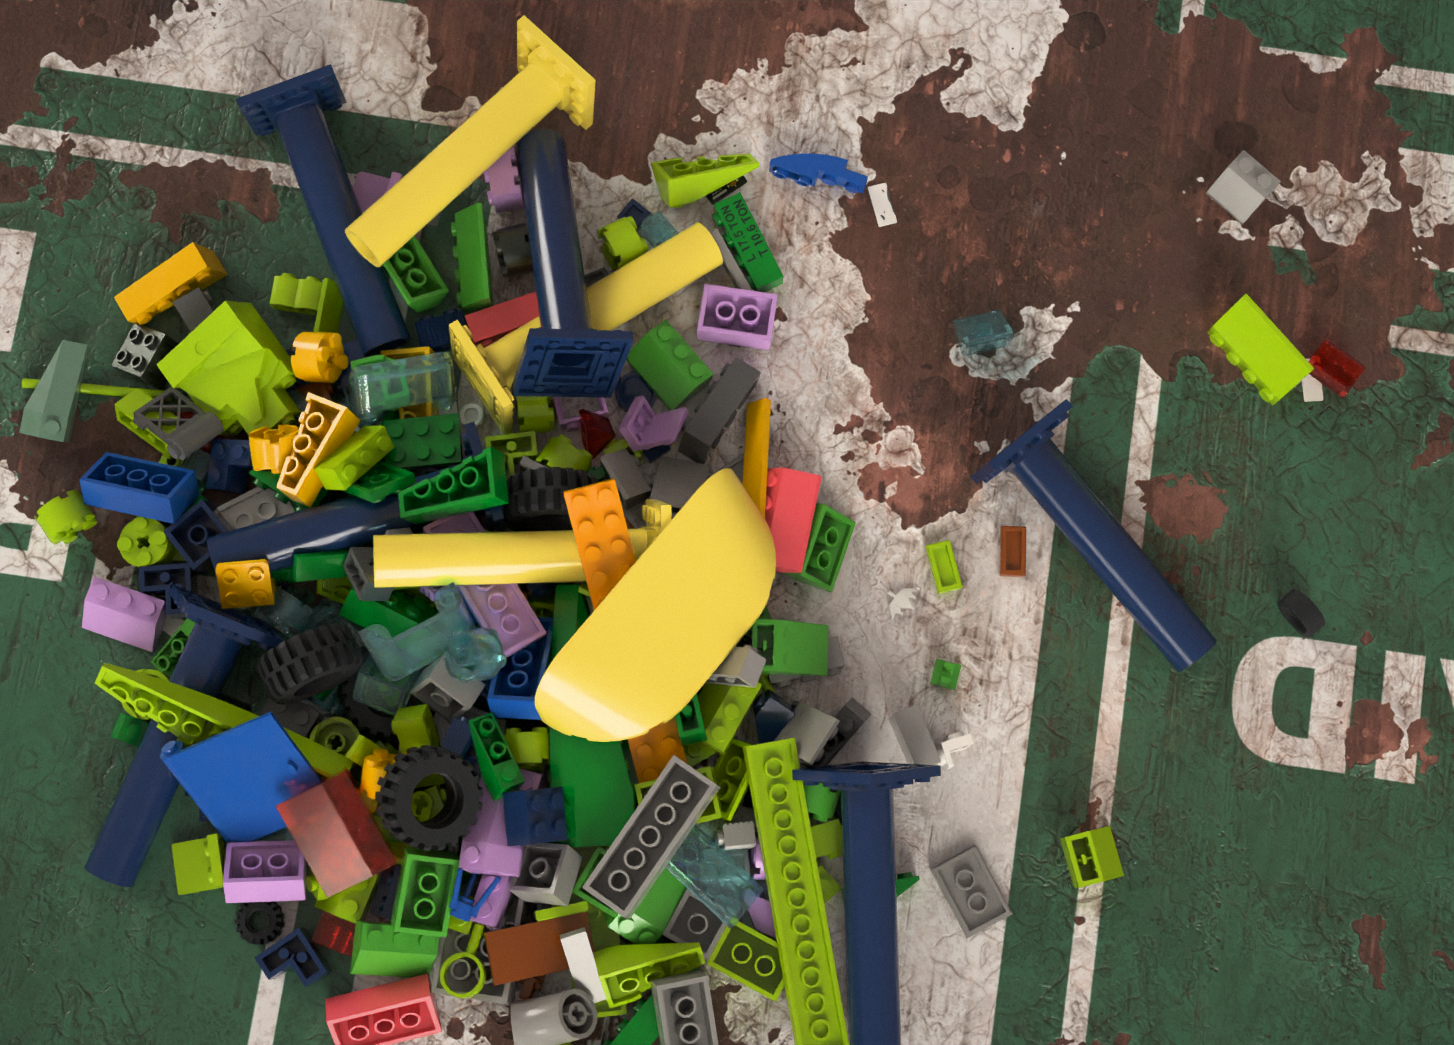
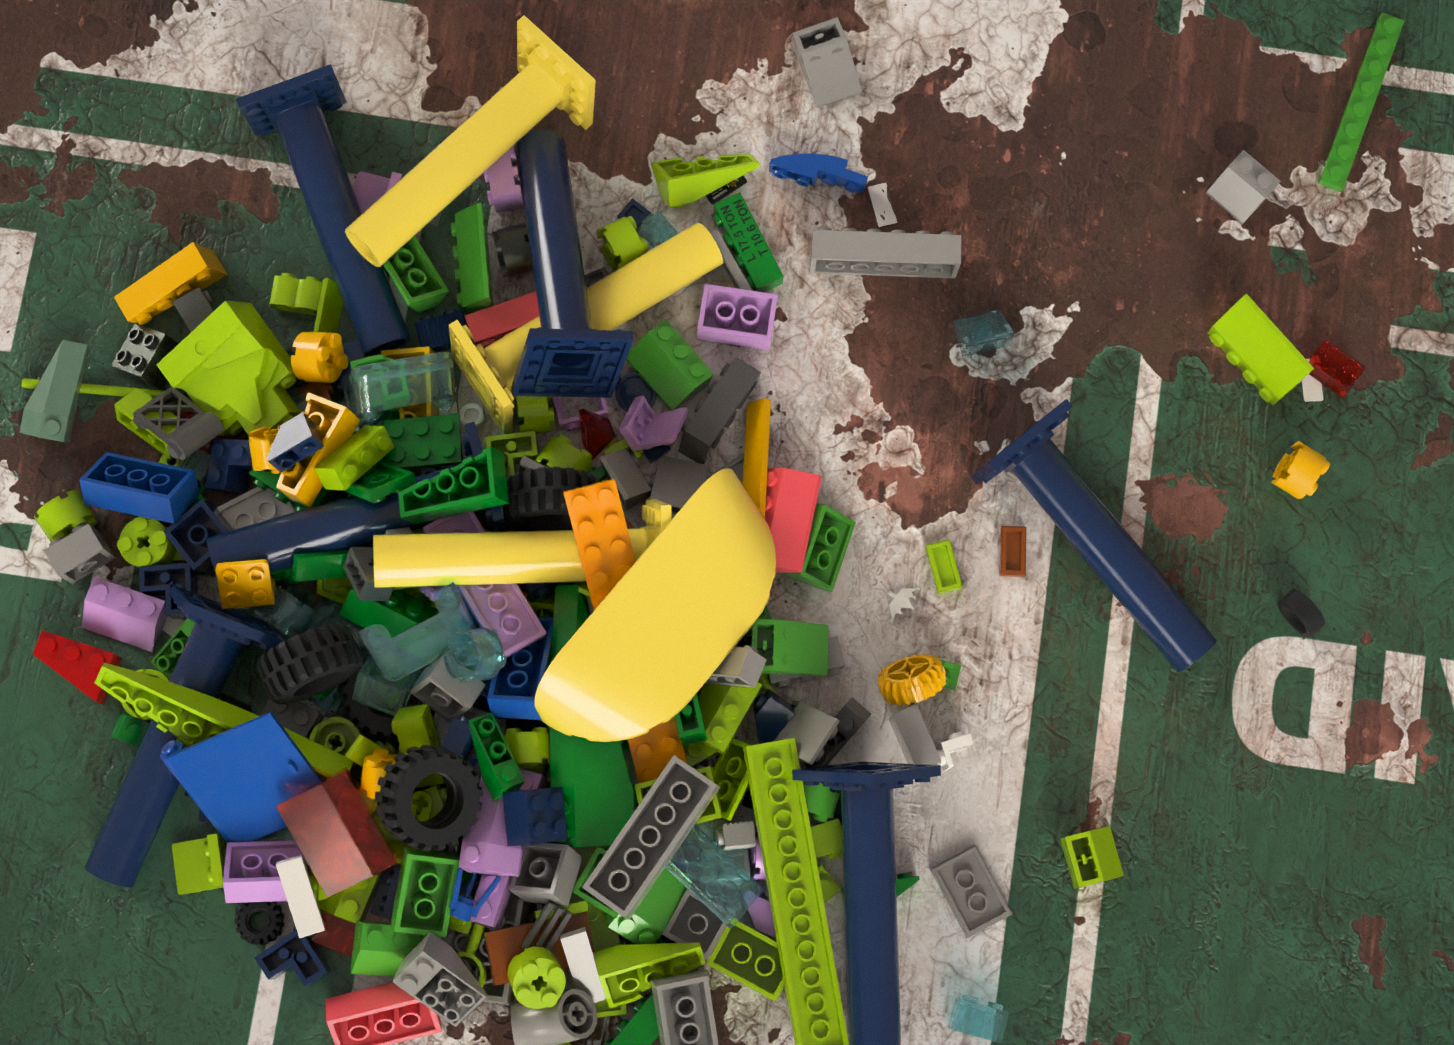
none -> red wedge [33,630,122,705]
none -> light grey brick [44,524,116,584]
none -> slope [267,412,324,472]
none -> white tile [276,855,325,938]
none -> light grey slope [392,932,487,1027]
none -> lime brick [507,946,566,1009]
none -> dark grey tile [521,900,572,951]
none -> light grey slope [791,17,862,108]
none -> light grey brick [810,227,961,278]
none -> yellow gear [877,653,946,706]
none -> clear light blue brick [948,994,1009,1043]
none -> yellow brick [1272,441,1330,499]
none -> bright green plate [1318,12,1404,192]

